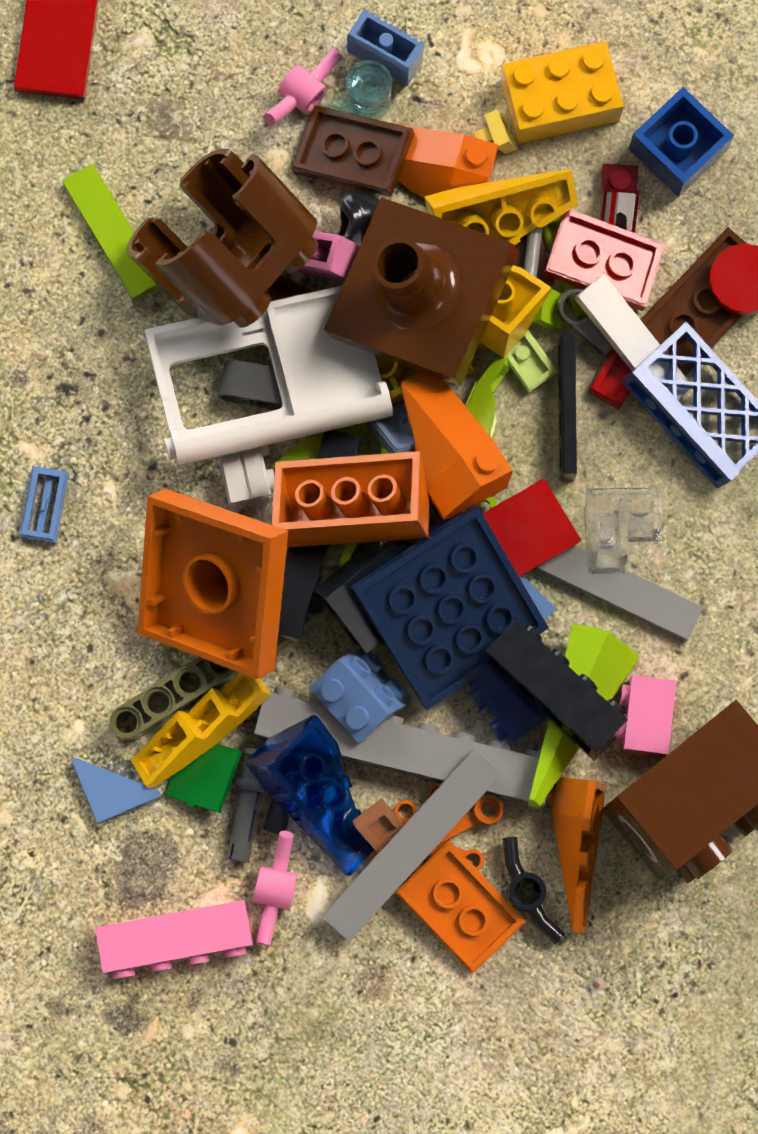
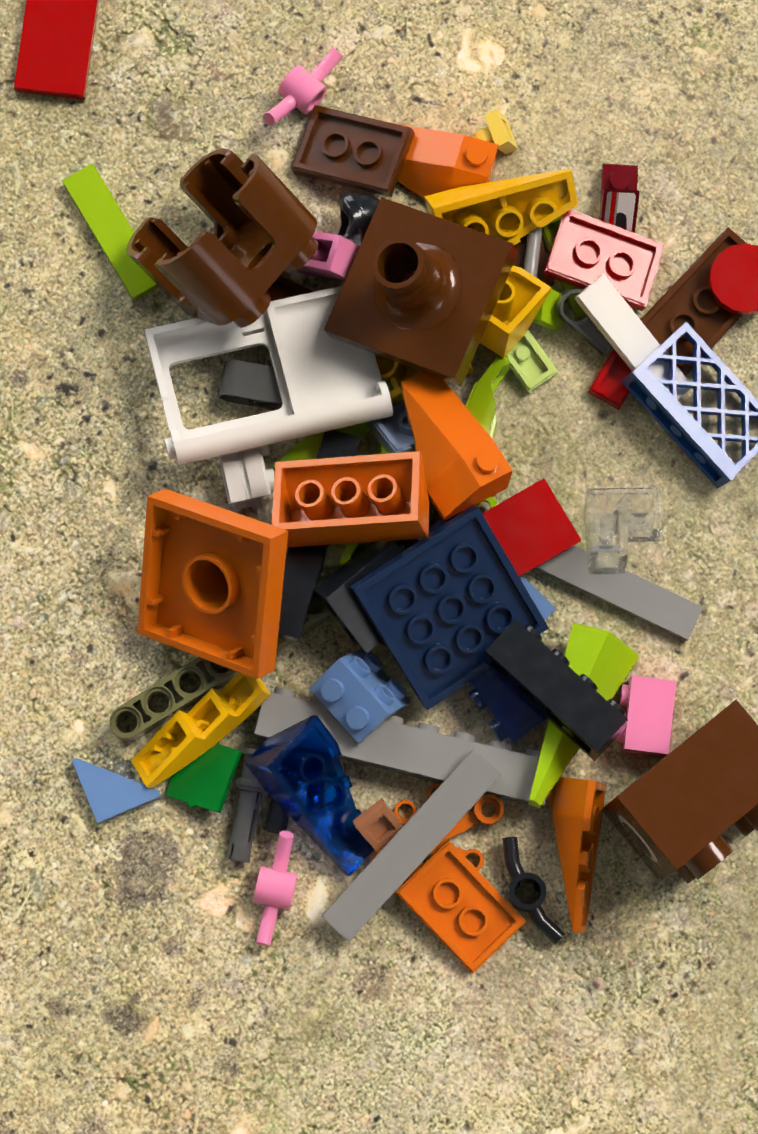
medium blue tile [19,466,70,544] -> none
bright pink brick [95,900,254,979] -> none
medium blue brick [346,10,424,86] -> none
clear light blue wheel [346,60,392,120] -> none
yellow brick [500,41,624,145] -> none
black tile [558,332,577,481] -> none
blue brick [628,87,734,197] -> none

